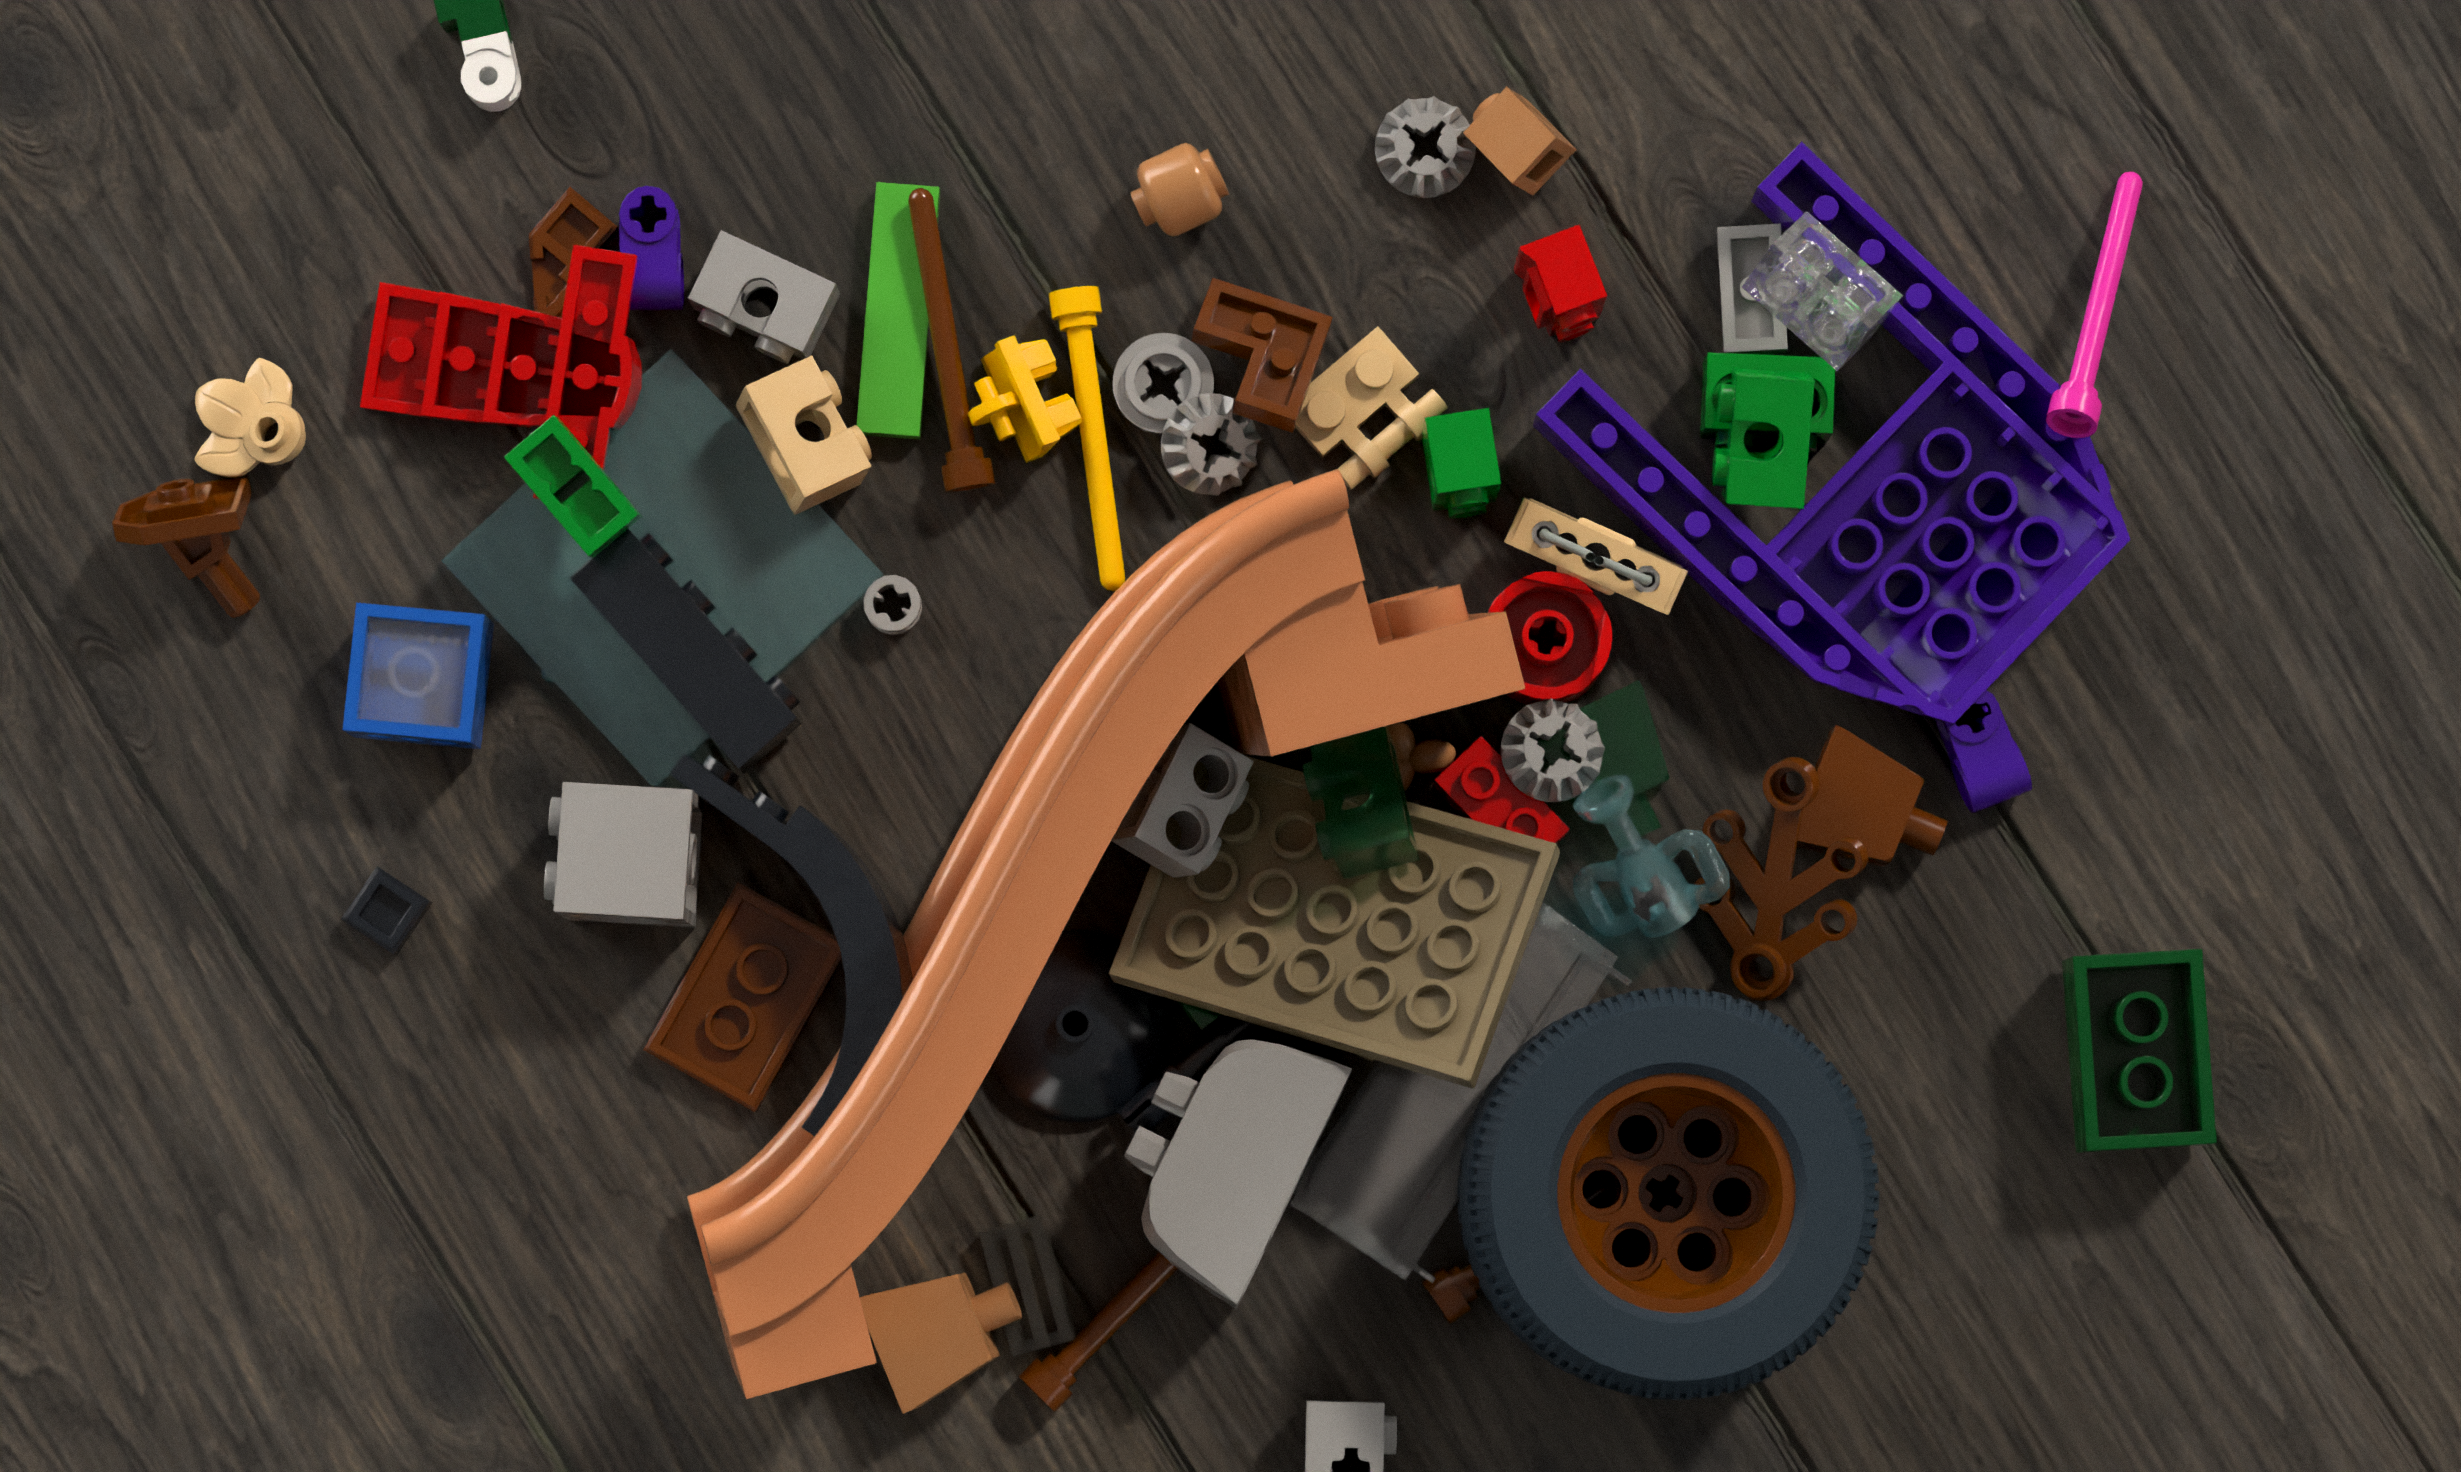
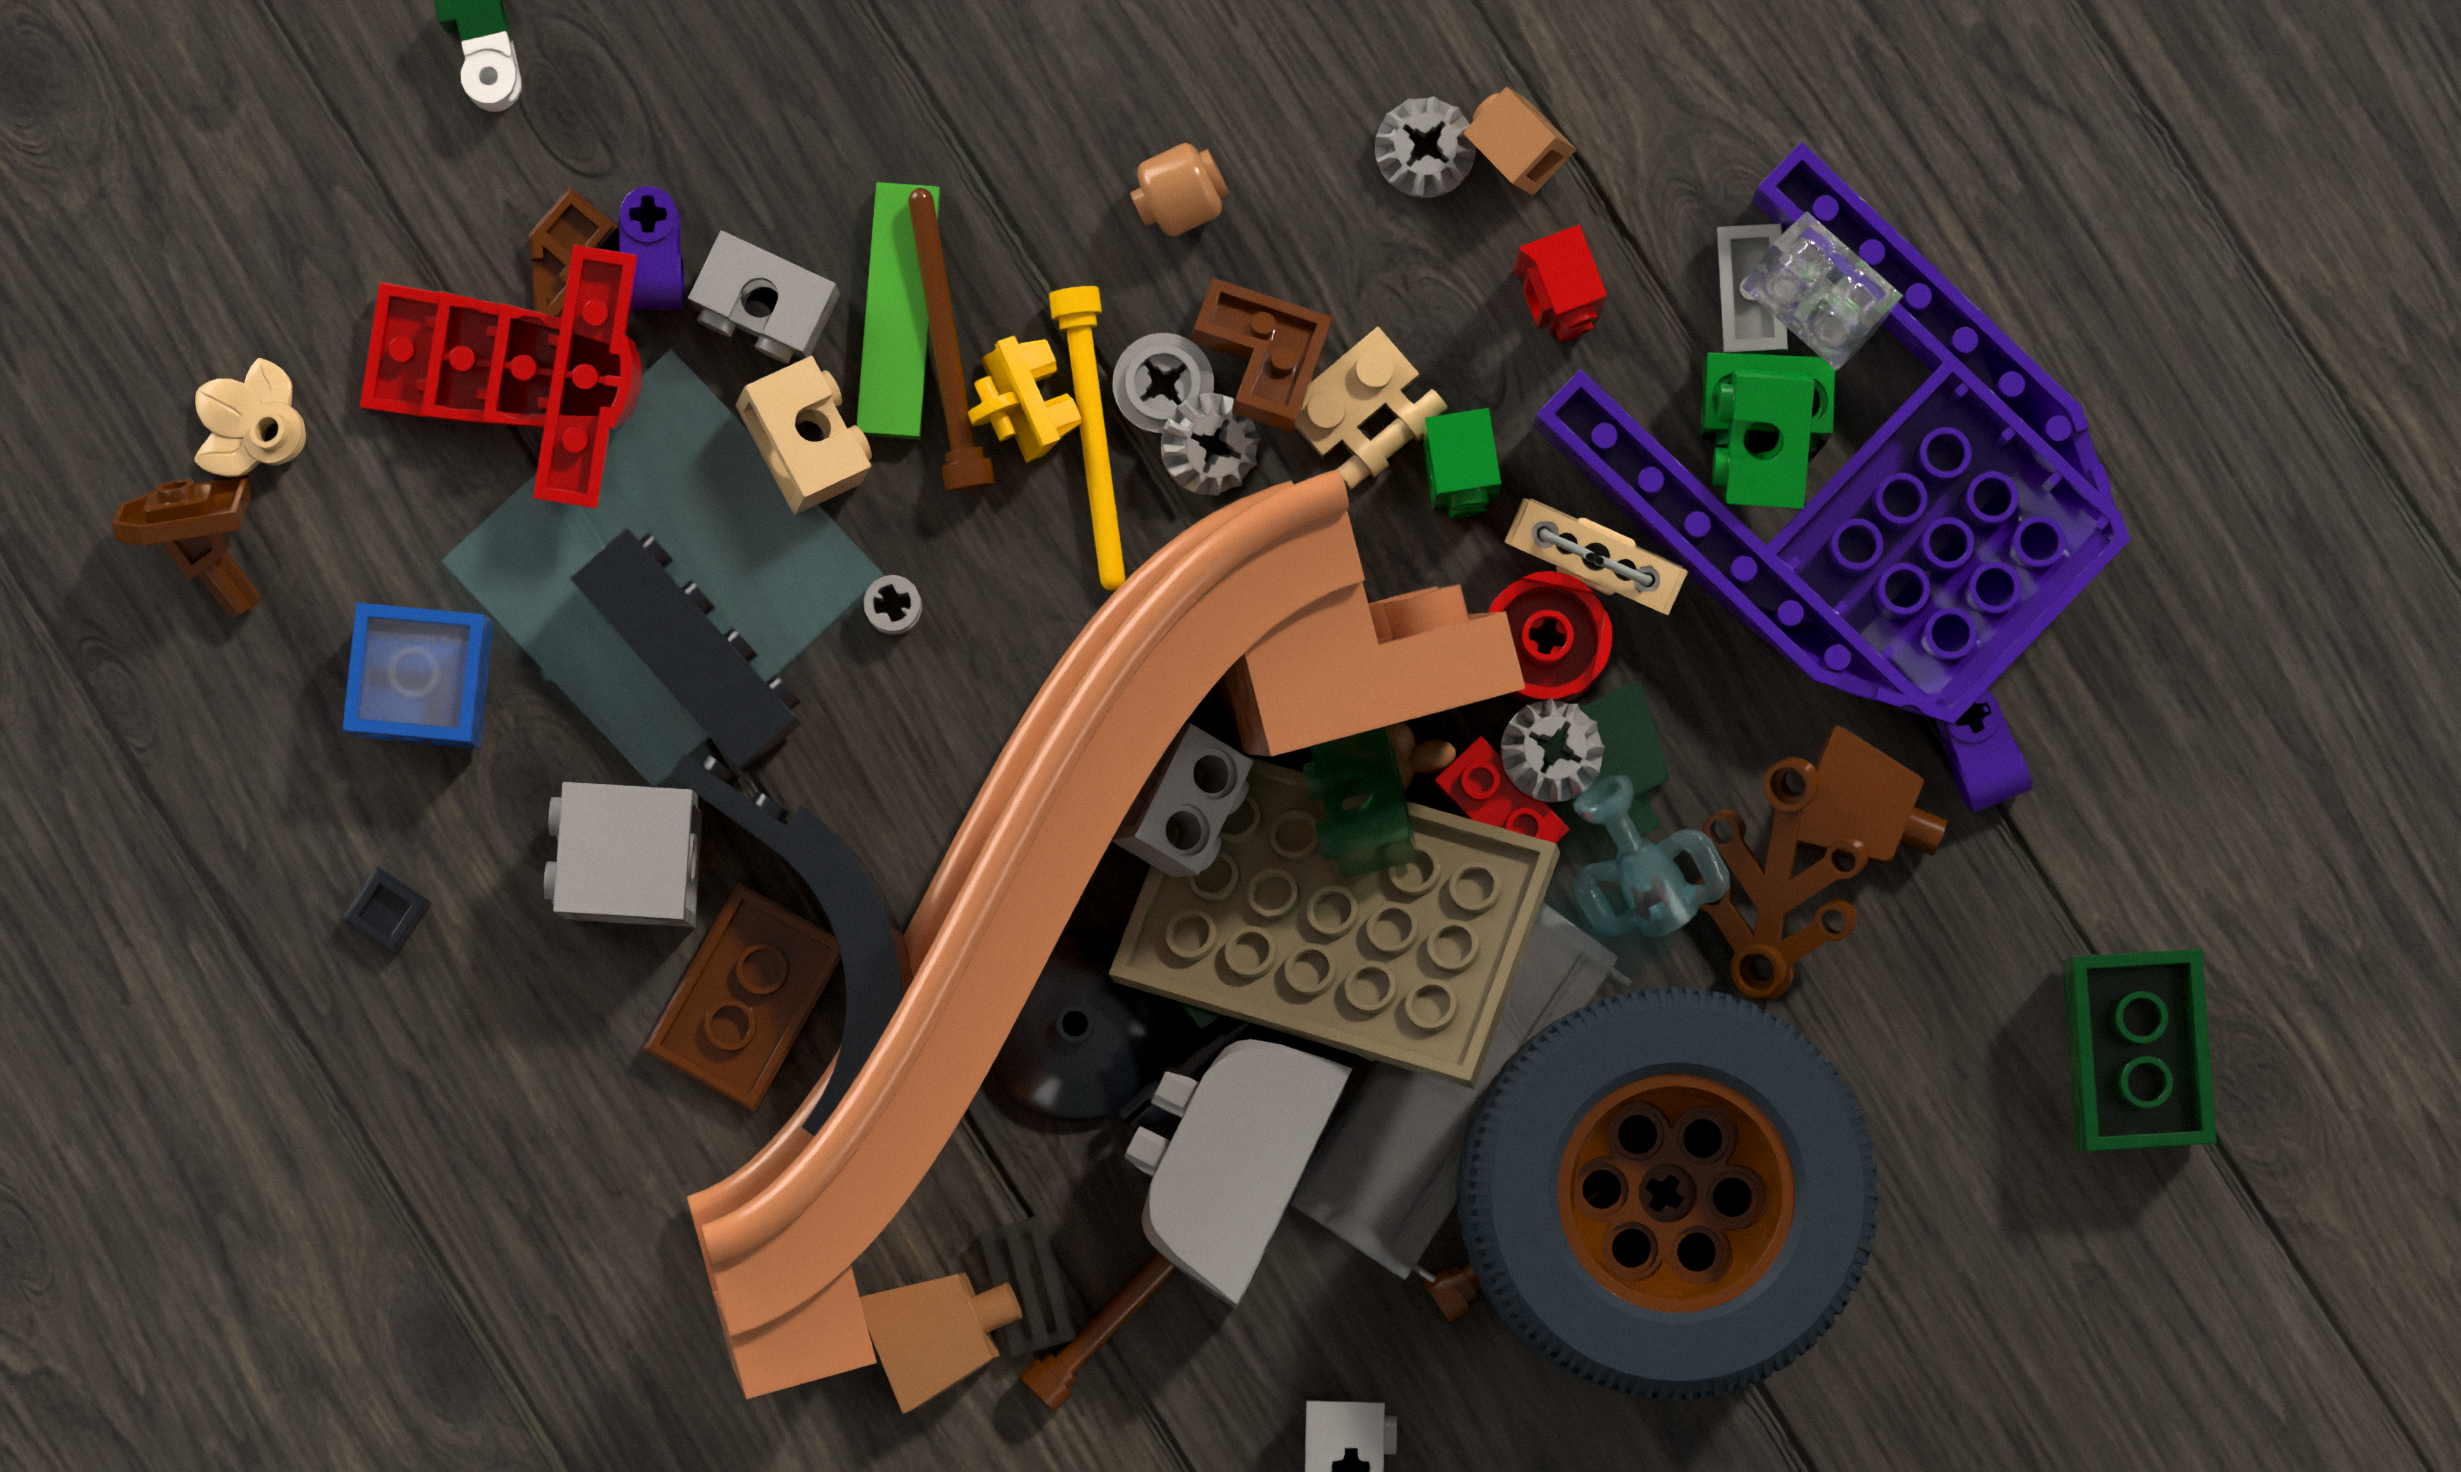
green brick [504,415,643,558] -> none
dark pink piece [2046,172,2143,438] -> none

